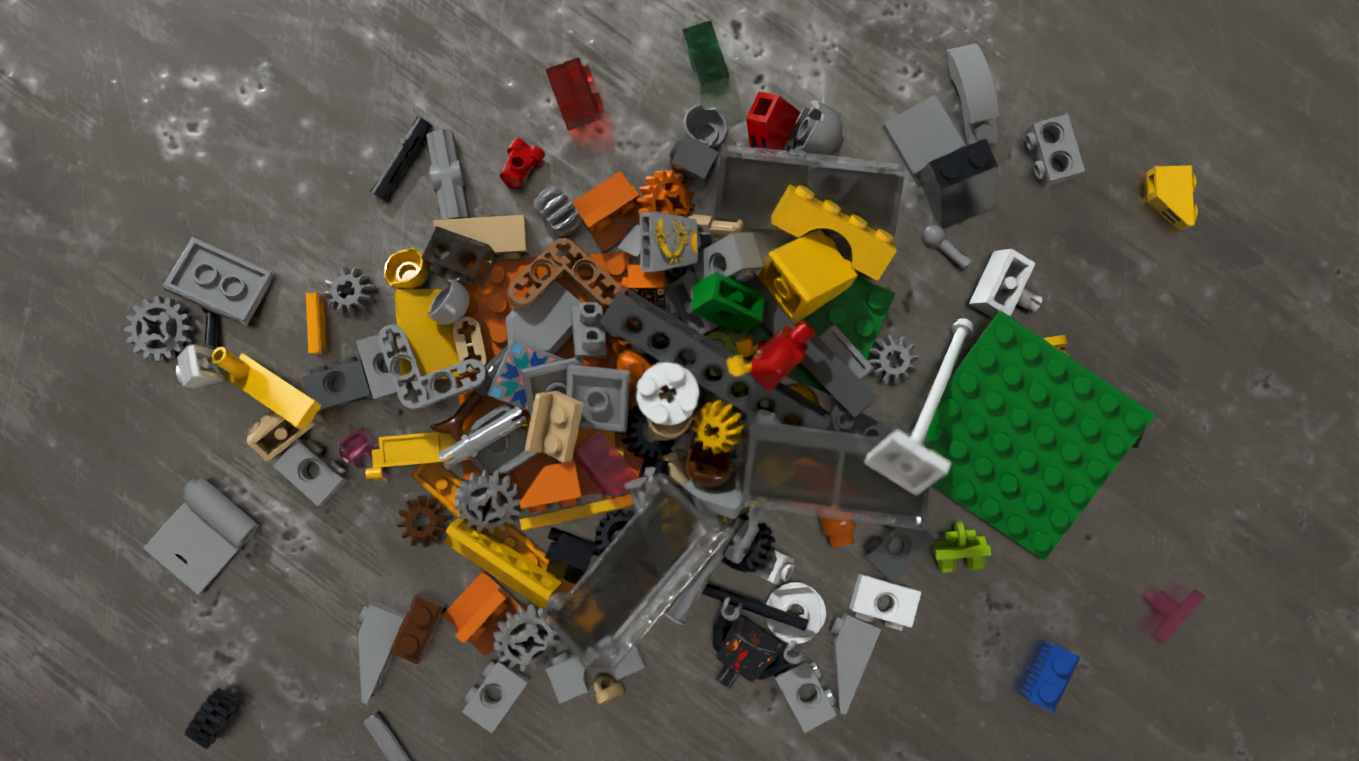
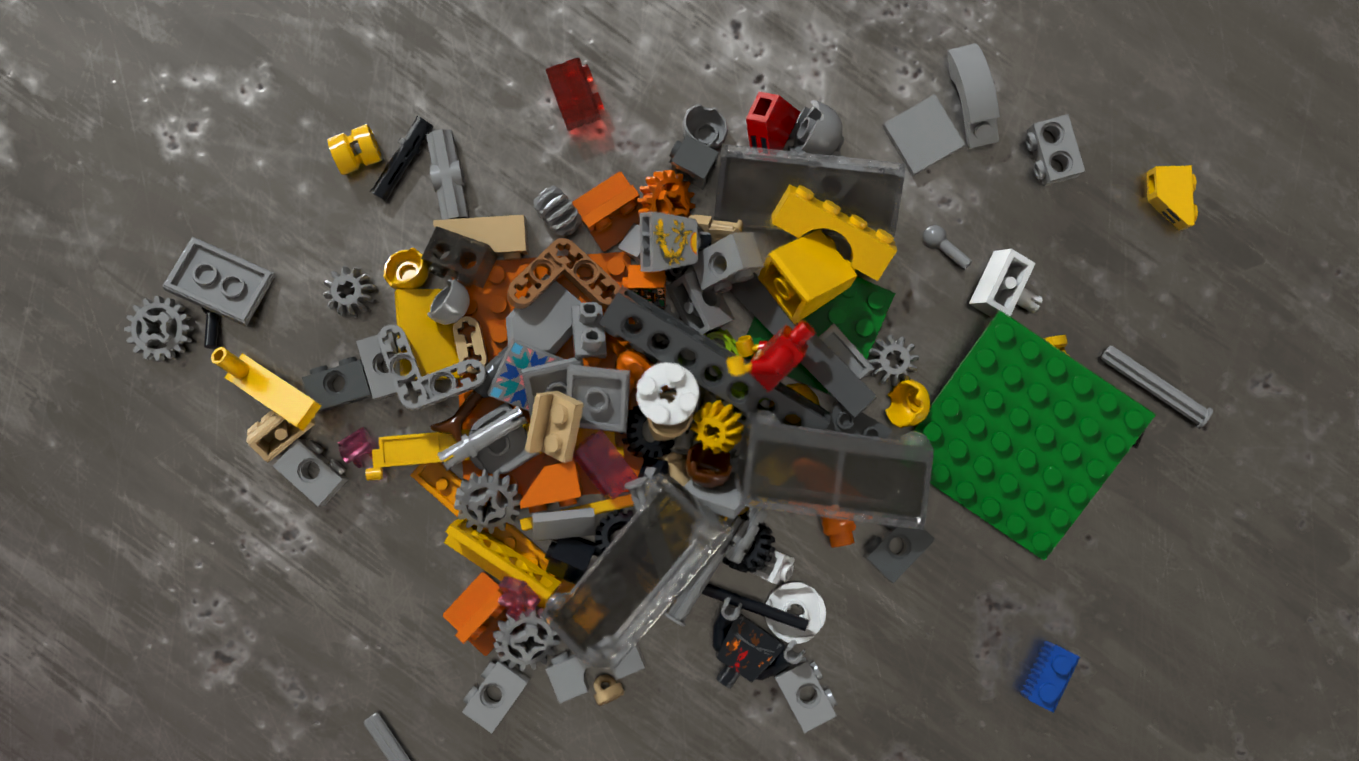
light grey door [143,478,259,595] -> none
white slope [176,345,228,388] -> none
black tyre [185,688,240,749] -> none
light orange tile [305,292,327,356] -> none
light grey slope [357,601,406,704] -> none
reddish brown brick [390,593,448,665] -> none
reddish brown gear [397,496,450,547] -> none
red plate [500,138,545,189] -> none
clear green brick [682,20,730,95] -> none
green brick [691,271,765,335] -> none
light grey slope [831,612,881,715] -> none
white brick [849,573,921,630] -> none
white tile [864,318,974,496] -> none
black slope [917,138,998,229] -> none
lime hips [931,522,991,573] -> none
clear pink tile [1149,588,1206,644] -> none
none -> yellow wheel [327,124,382,175]
none -> clear pink tile [498,576,541,617]
none -> light grey tile [532,508,595,541]
none -> yellow hair [885,379,930,428]
none -> light grey axle [1101,346,1213,429]

